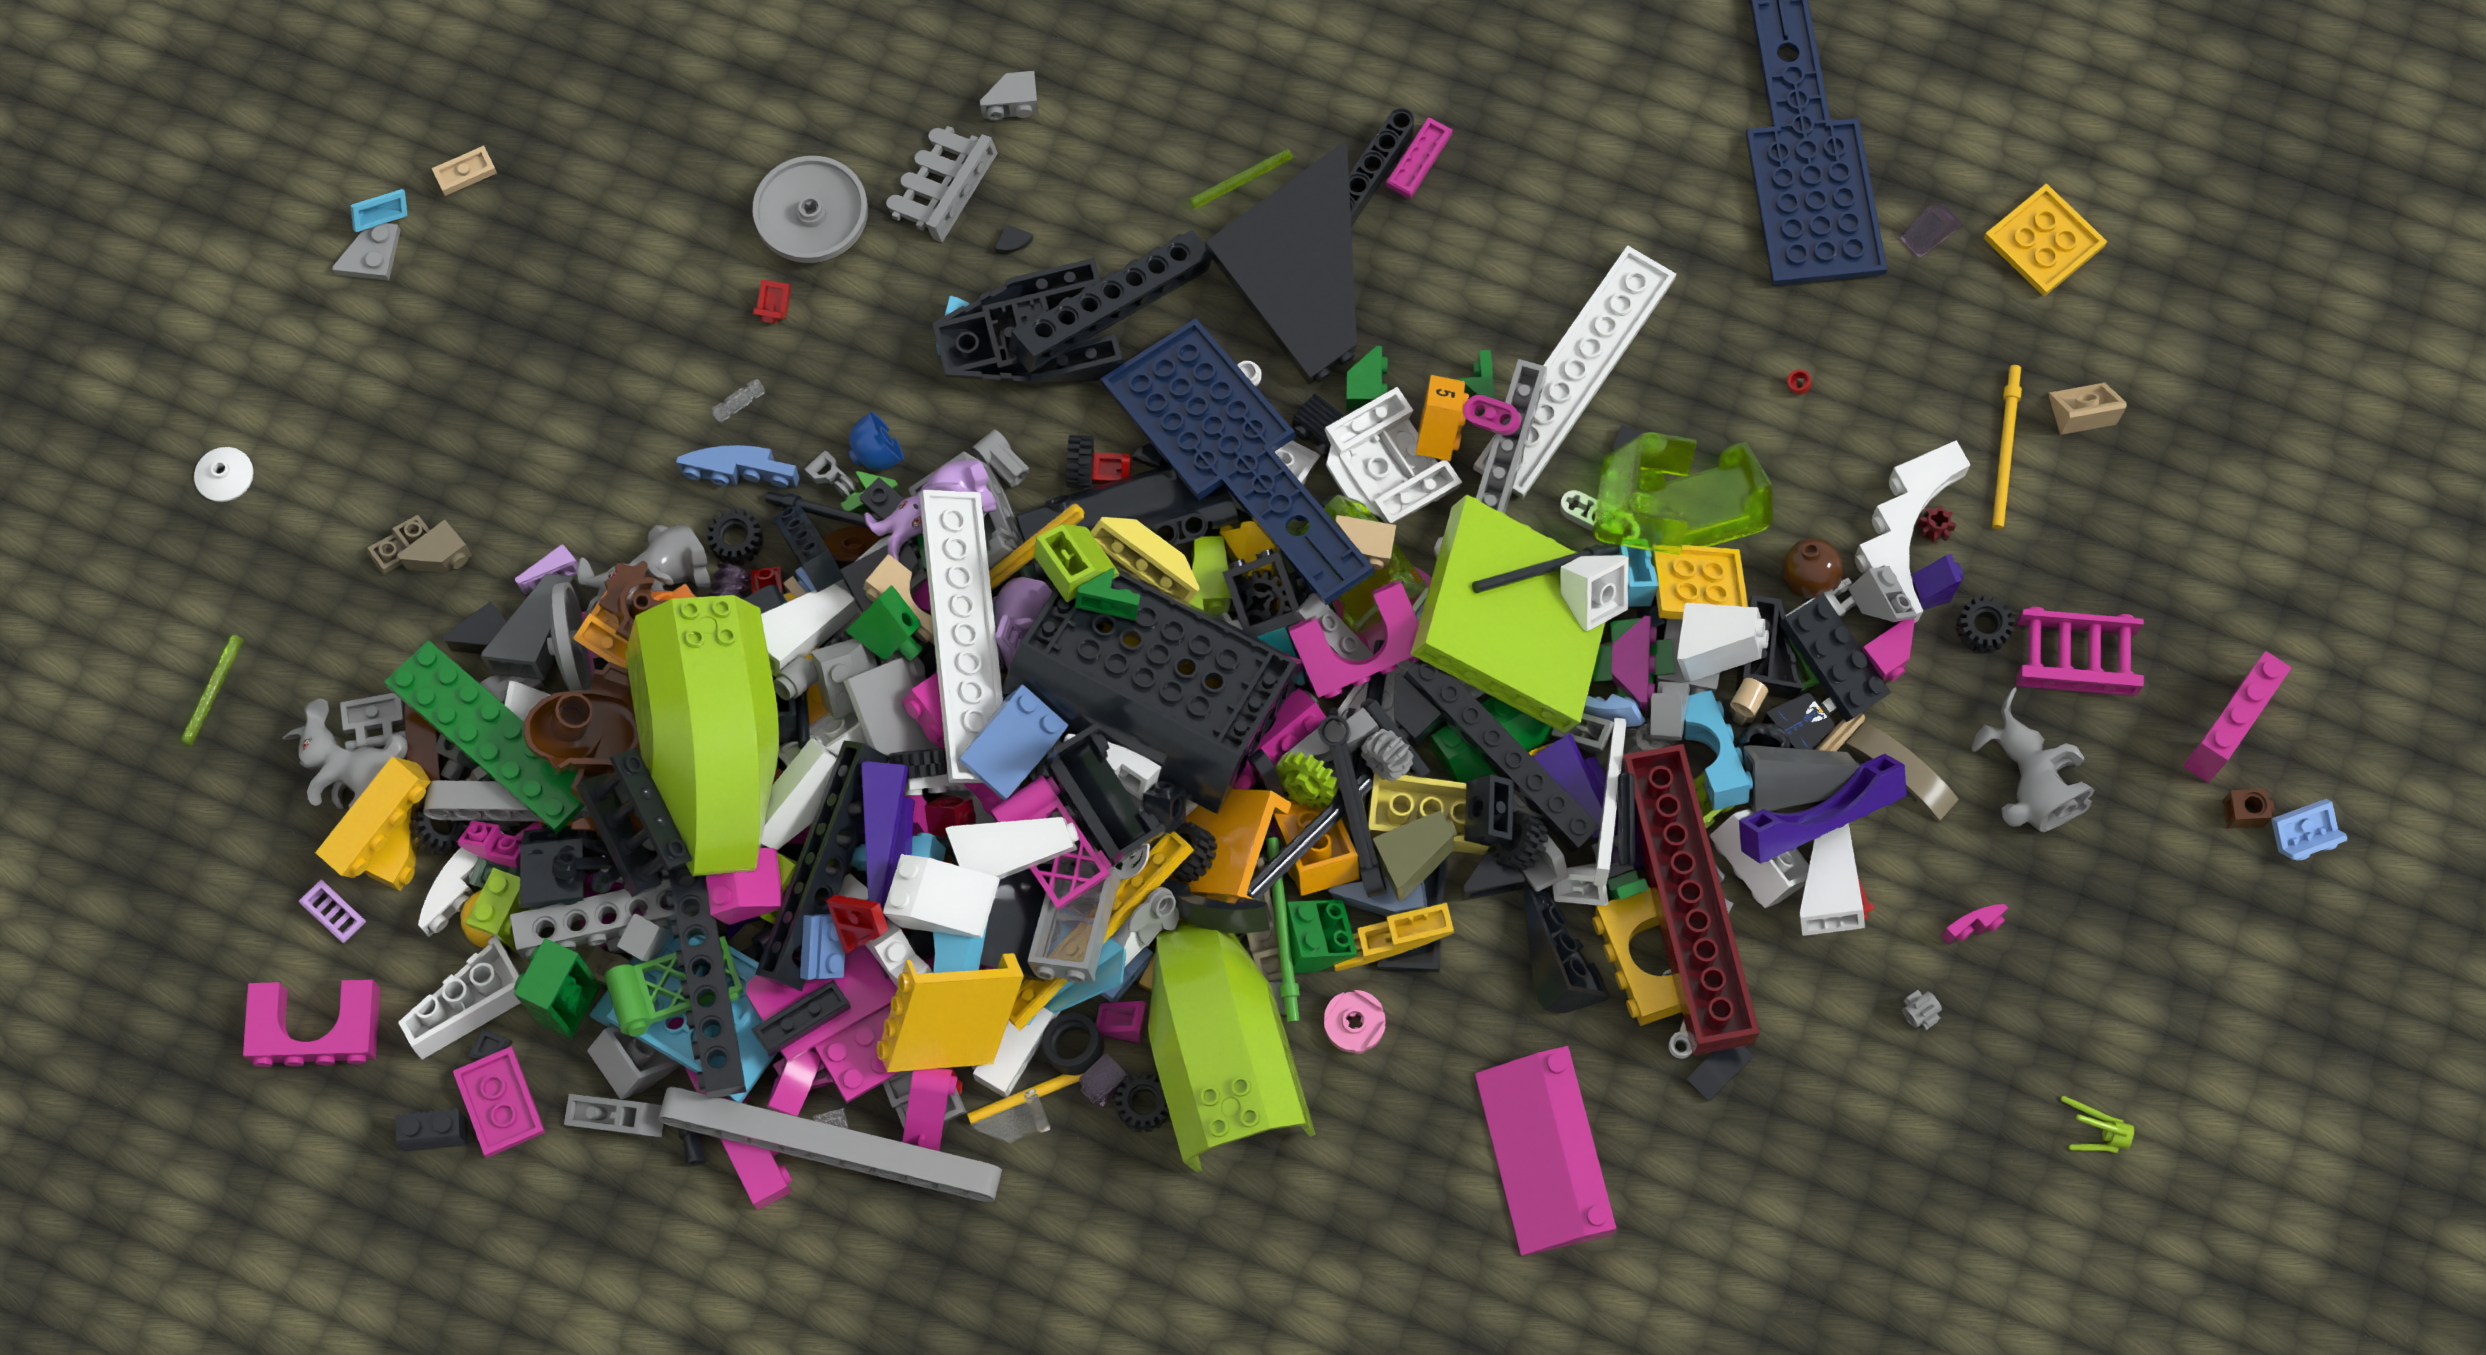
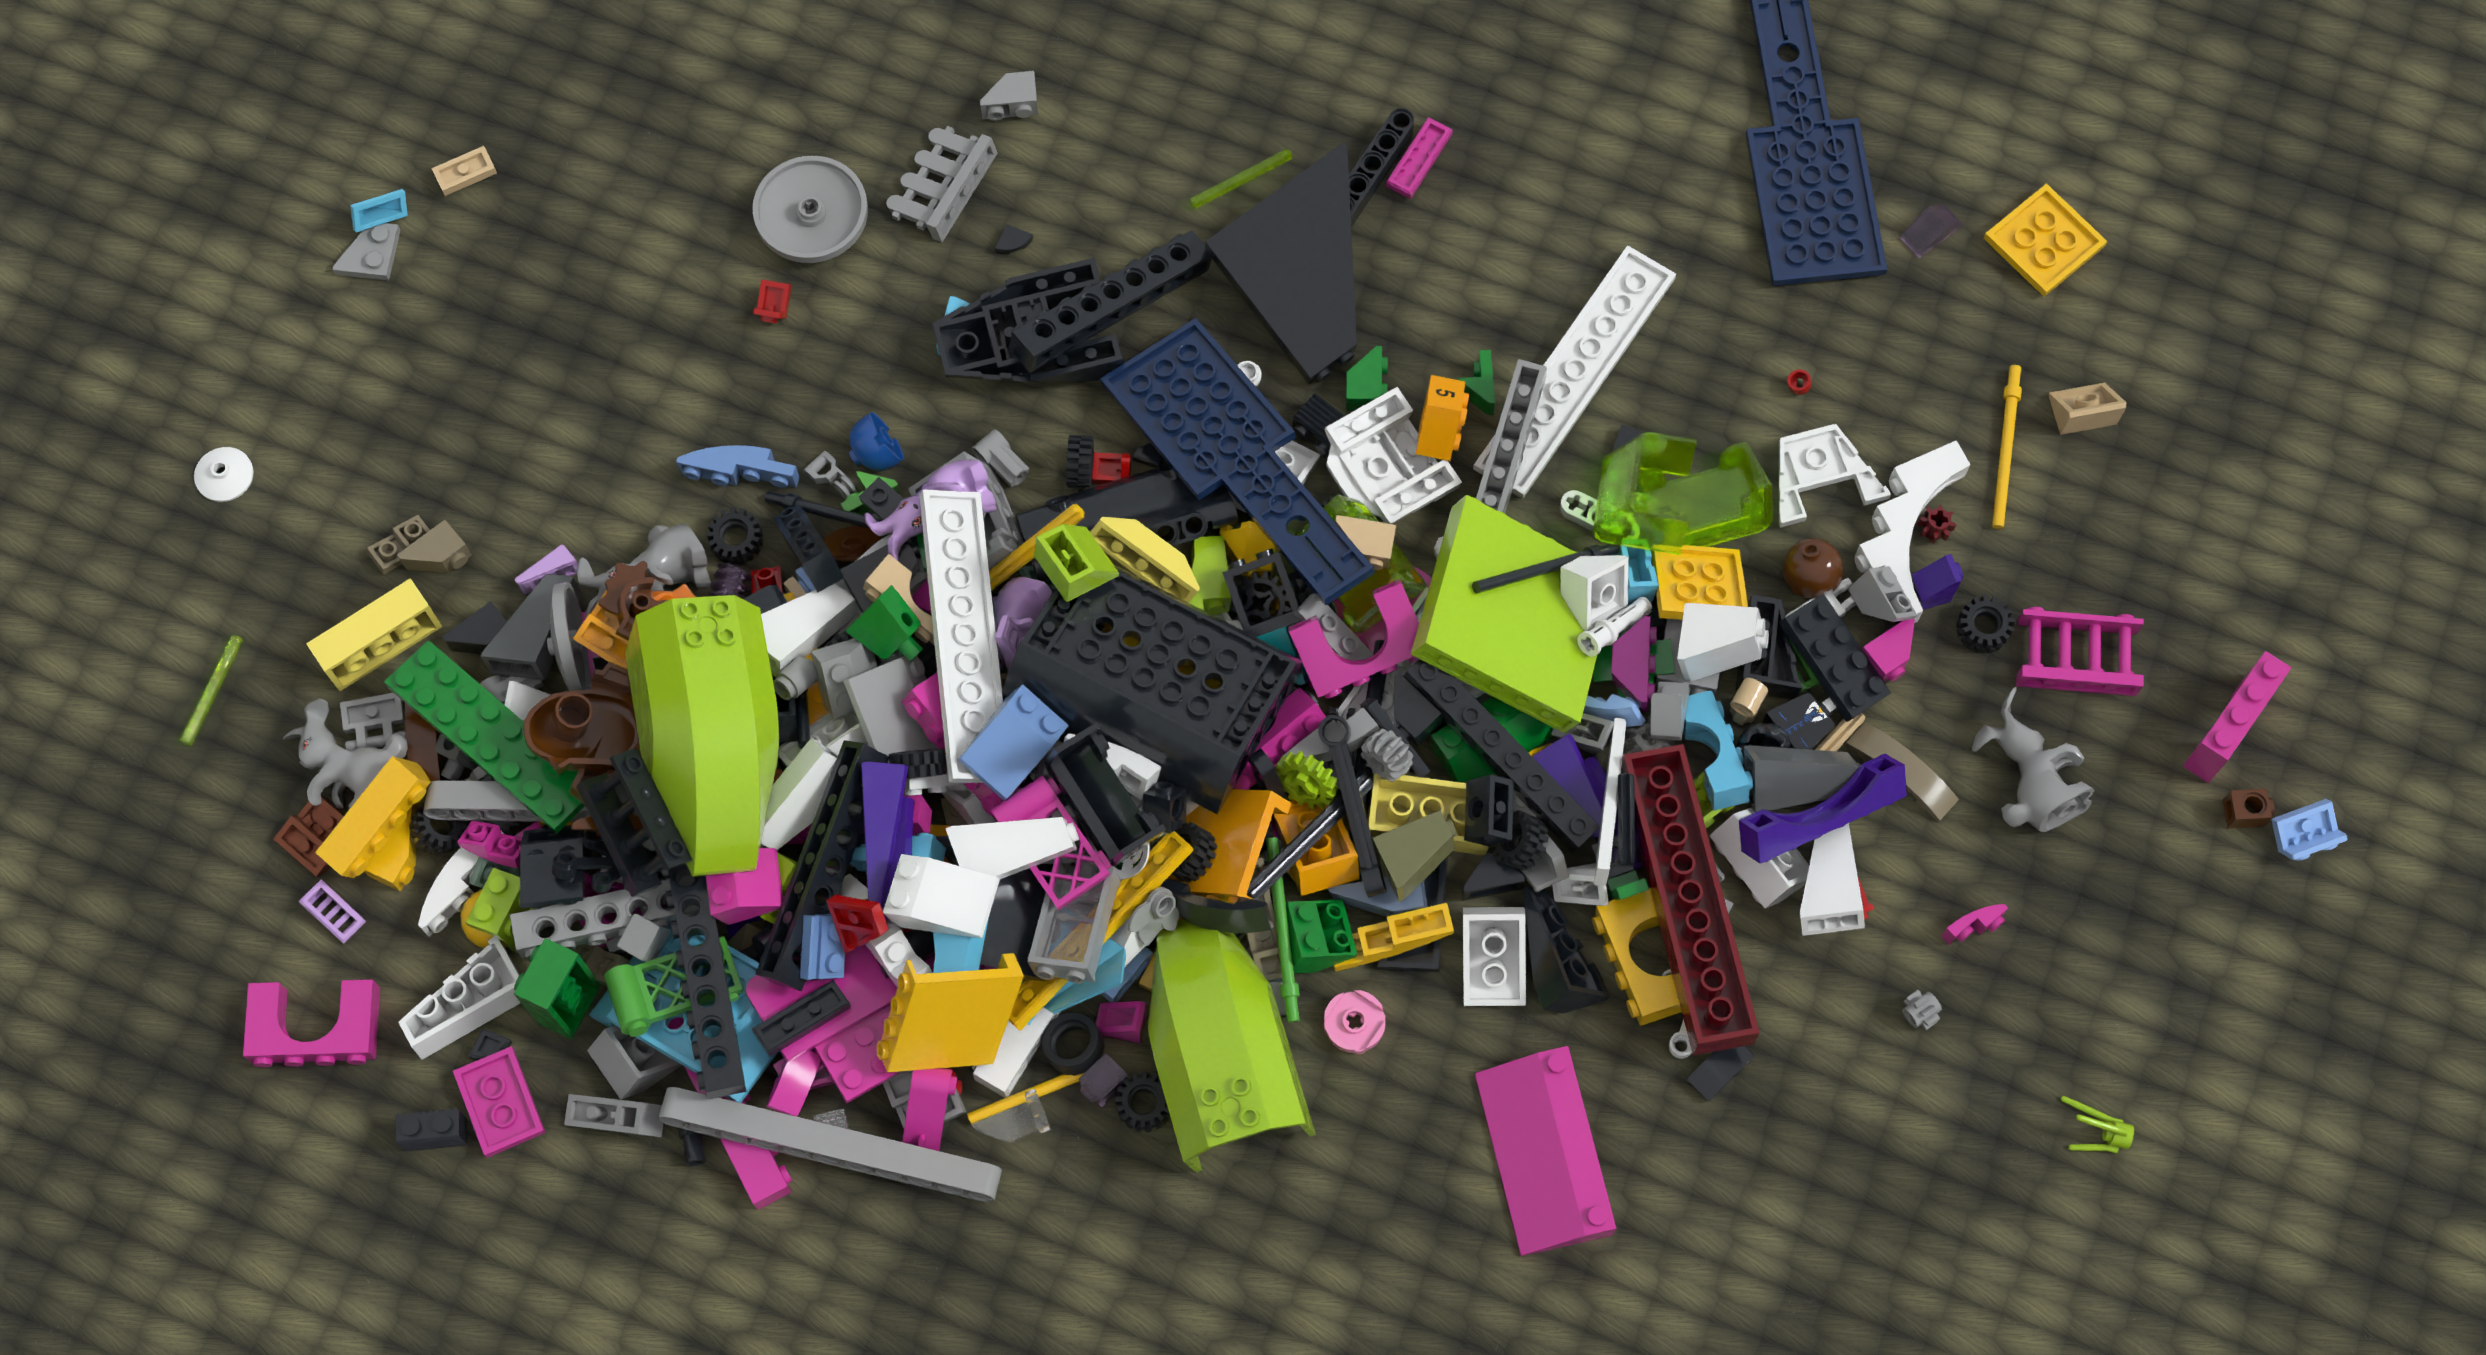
clear axle [711,379,765,422] -> none
dark red brick [925,795,976,837] -> none
green slope [1075,568,1141,620] -> none
dark pink plate [1463,395,1521,435] -> none
none -> copper slope [273,794,346,877]
none -> light yellow brick [306,578,442,691]
none -> white slope [1463,907,1526,1006]
none -> white pin [1577,597,1652,657]
none -> white wing [1779,424,1891,528]

